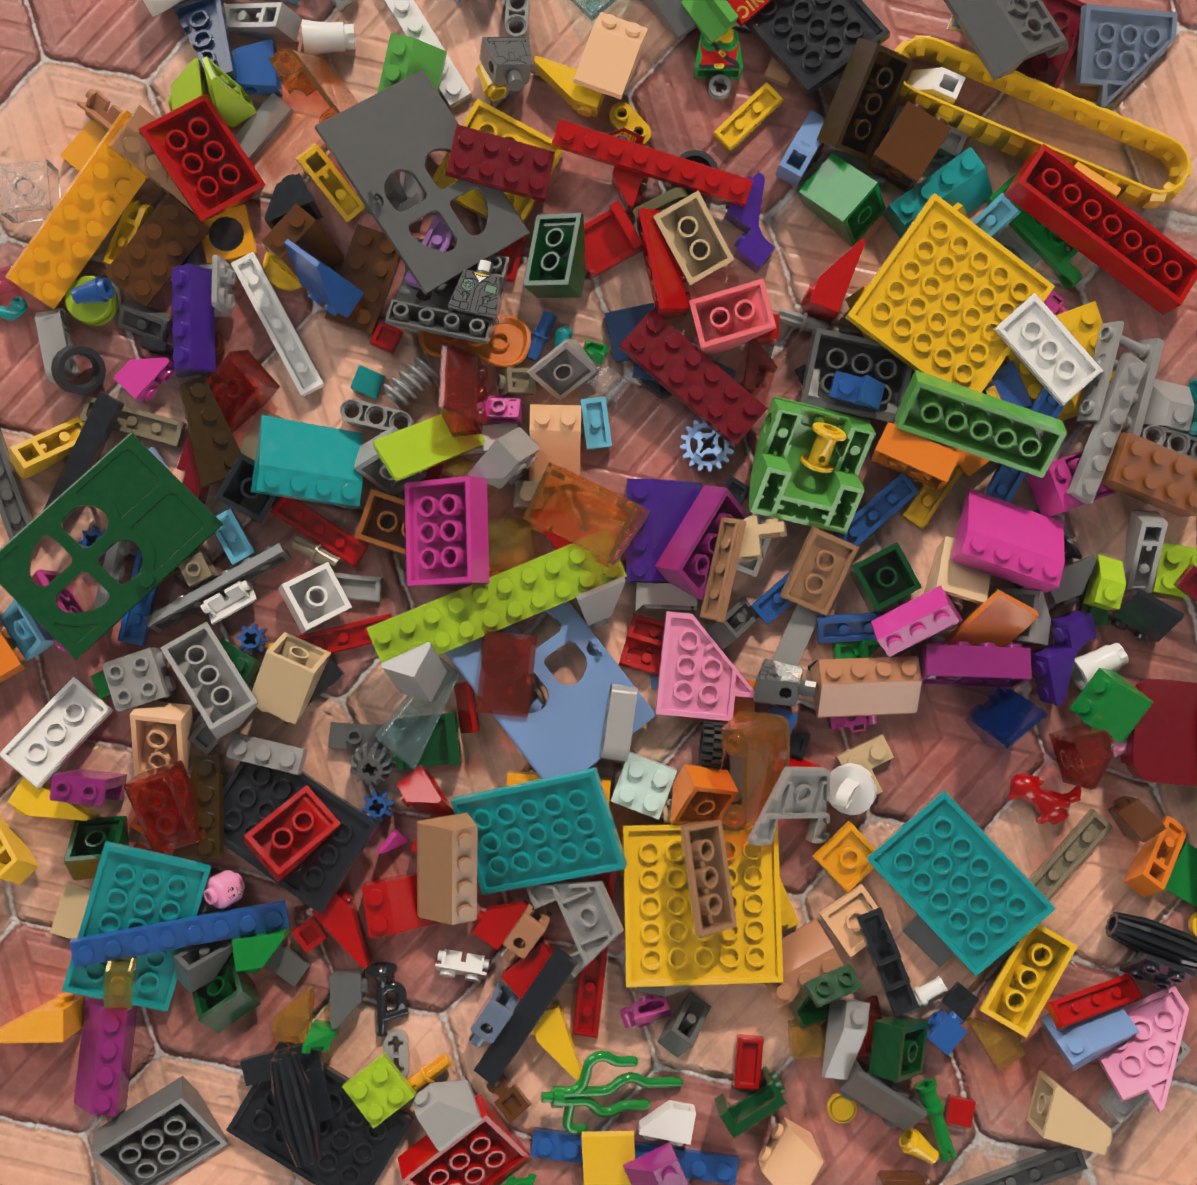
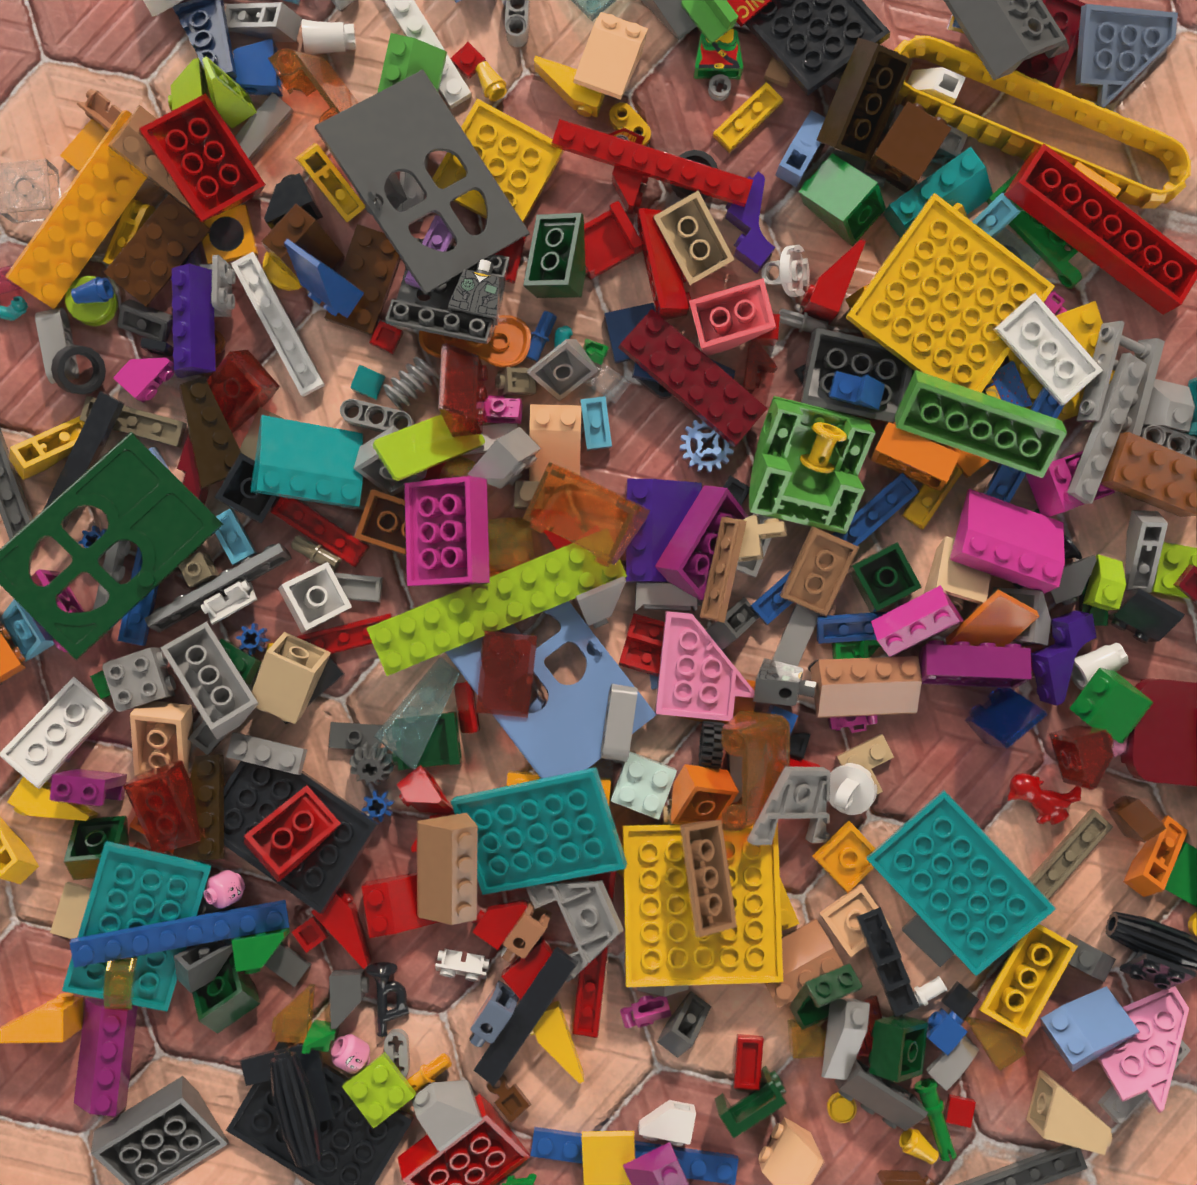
dark pink slope [377,829,410,854] -> none
light grey slope [381,642,447,702] -> none
dark red plate [445,124,555,203] -> none
dark grey torso [479,36,532,92] -> none
green plant [541,1051,683,1135] -> none
olive tile [633,188,688,219] -> none
red tile [1045,974,1143,1030] -> none
none -> bright pink head [331,1034,370,1074]
none -> red plate [450,42,486,80]
none -> white tile [761,245,810,297]
none -> light grey slope [926,1036,979,1091]
none -> dark grey slope [1067,934,1116,982]

